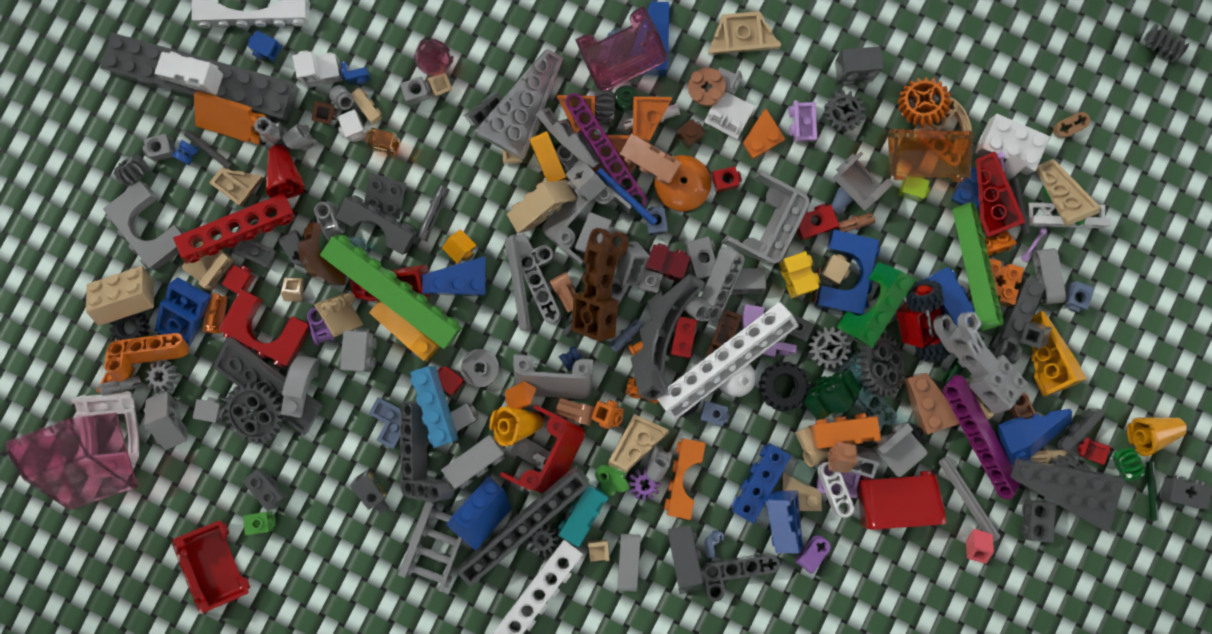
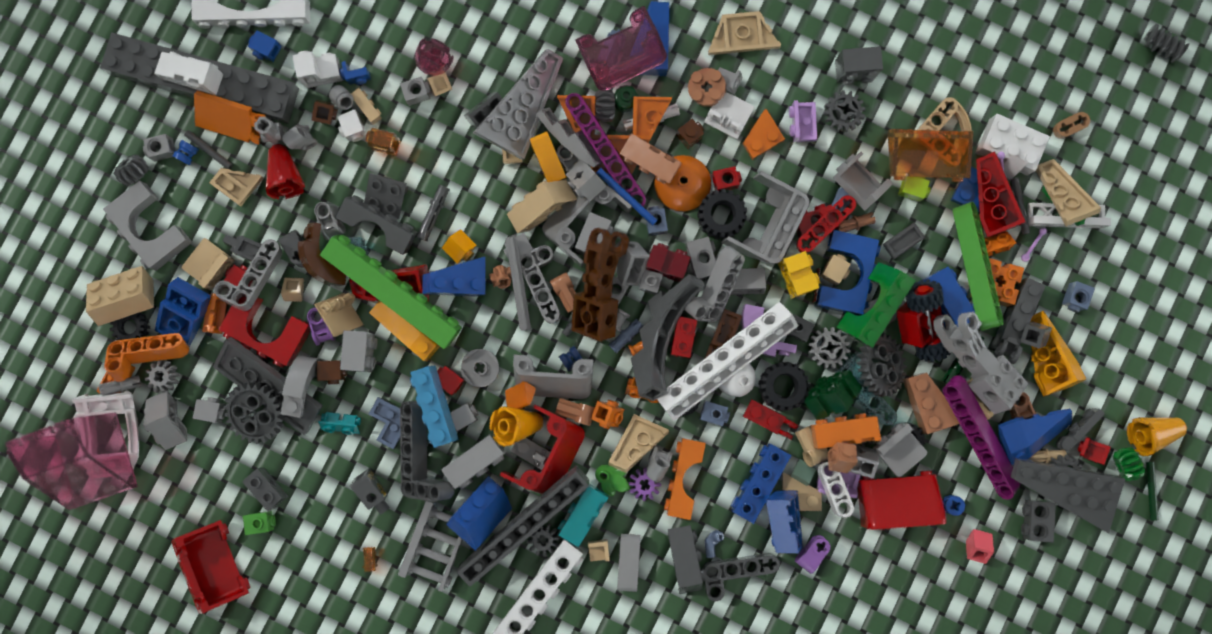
red brick [173,193,296,264] -> none
orange gear [898,76,951,128] -> none
light grey axle [939,456,1000,542] -> none
light grey beam [1033,248,1066,305] -> none
dark grey brick [1160,475,1212,510] -> none
none -> light grey beam [214,239,282,311]
none -> reddish brown brick [317,360,348,385]
none -> teal hinge [318,412,361,435]
none -> clear orange pin [362,547,378,572]
none -> nougat gear [489,265,512,289]
none -> light grey bush [616,308,630,332]
none -> black tyre [697,189,747,240]
none -> red hinge [742,399,799,440]
none -> red beam [796,195,856,253]
none -> dark grey tile [882,222,926,260]
none -> blue wheel [942,495,965,516]

